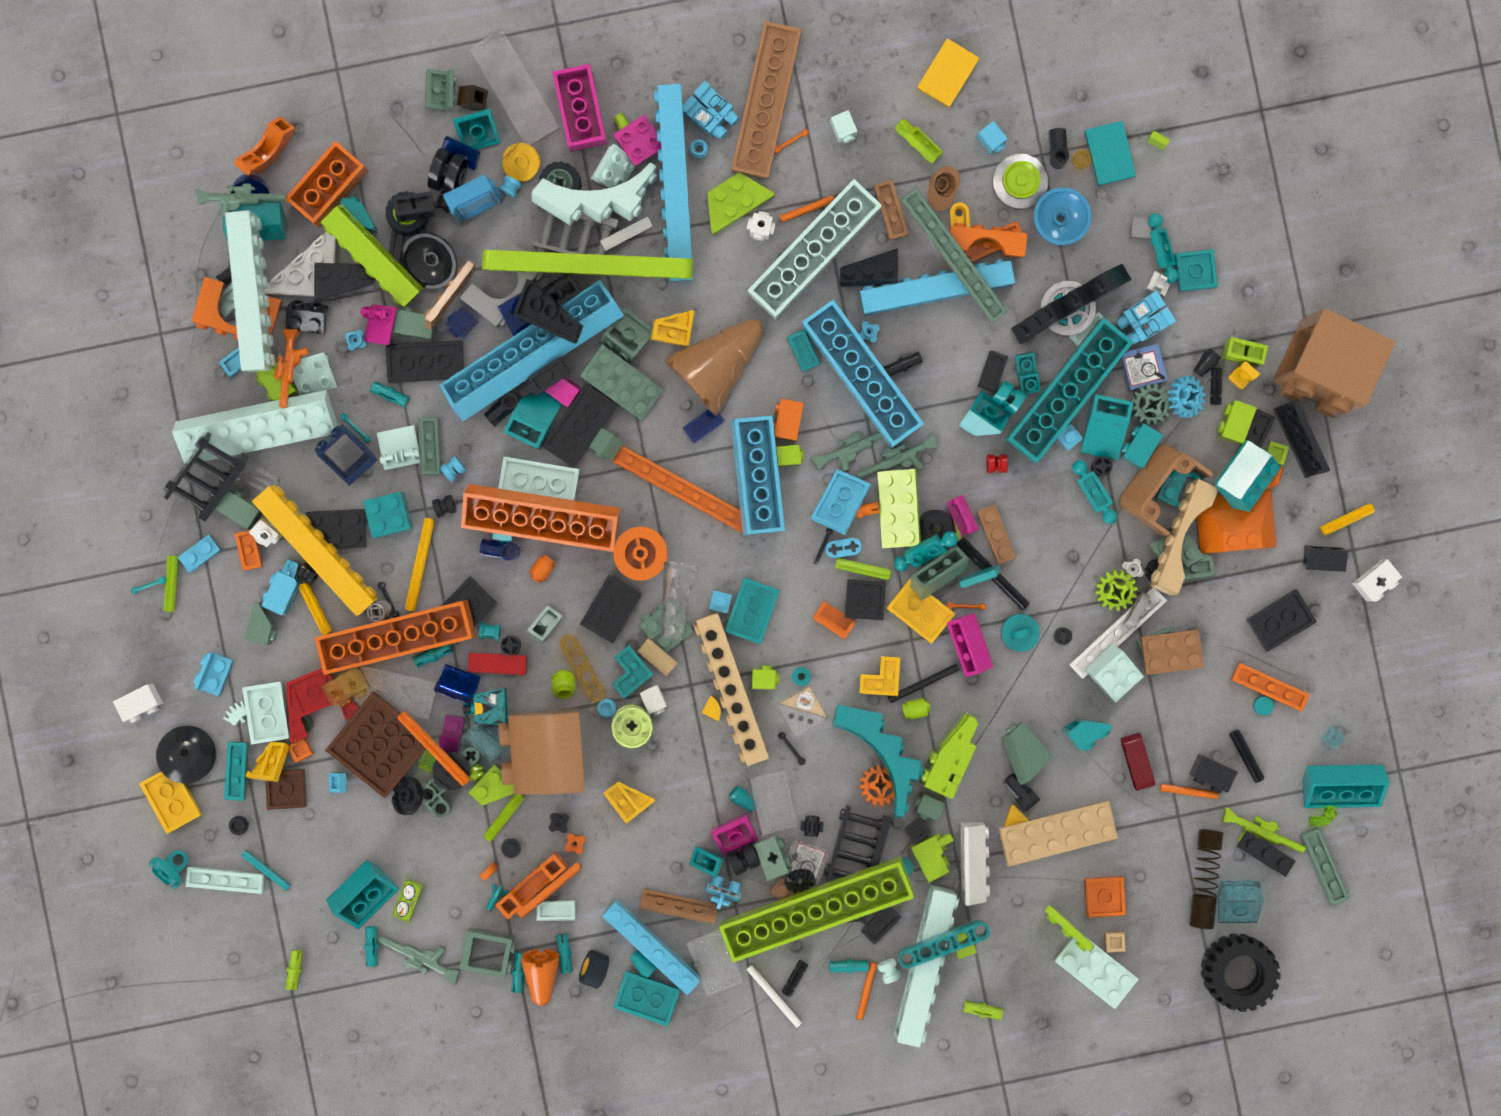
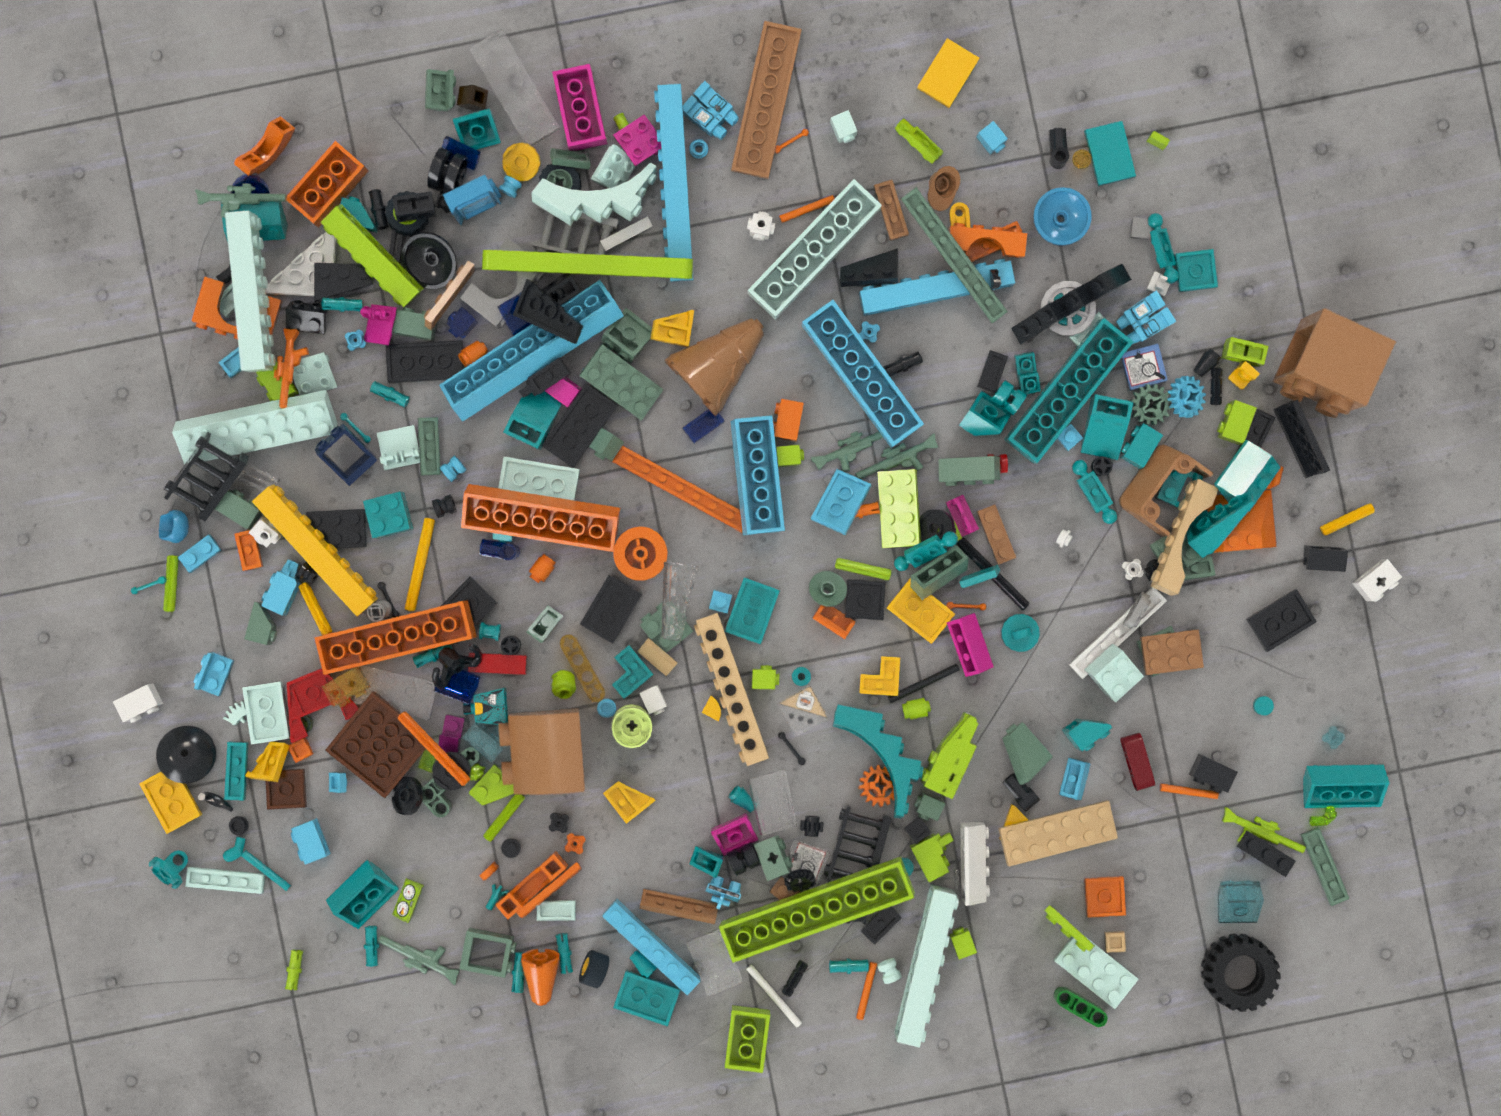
black piece [484,393,520,427] -> none
lime wing [707,172,775,235] -> none
teal tile [787,329,820,372] -> none
black hinge [814,528,833,565] -> none
medium azure beam [825,538,862,558] -> none
teal beam [897,920,990,969] -> none
lime pin [963,1000,1003,1021] -> none
piece [993,154,1048,209] -> none
black bush [1054,628,1072,645] -> none
lime gear [1095,569,1138,611] -> none
dark brown piece [1189,829,1224,929] -> none
orange plate [1230,662,1310,712] -> none
black axle [1230,729,1265,783] -> none
lime plate [1266,441,1289,465] -> none
none -> dark azure hair [159,510,189,543]
none -> black bar [198,792,233,812]
none -> teal arm [223,837,246,862]
none -> medium azure brick [291,818,331,865]
none -> teal pin [321,297,362,312]
none -> black pin [368,189,389,230]
none -> black piece [432,643,482,690]
none -> orange brick [458,341,488,367]
none -> sand green tile [550,148,591,169]
none -> lime brick [725,1005,770,1073]
none -> sand green dish [809,571,847,607]
none -> sand green brick [939,456,1000,486]
none -> black tile [989,269,1001,289]
none -> green beam [1054,986,1108,1027]
none -> white plate [1056,529,1073,548]
none -> medium azure slope [1059,758,1091,800]
none -> teal wedge [1186,491,1255,558]

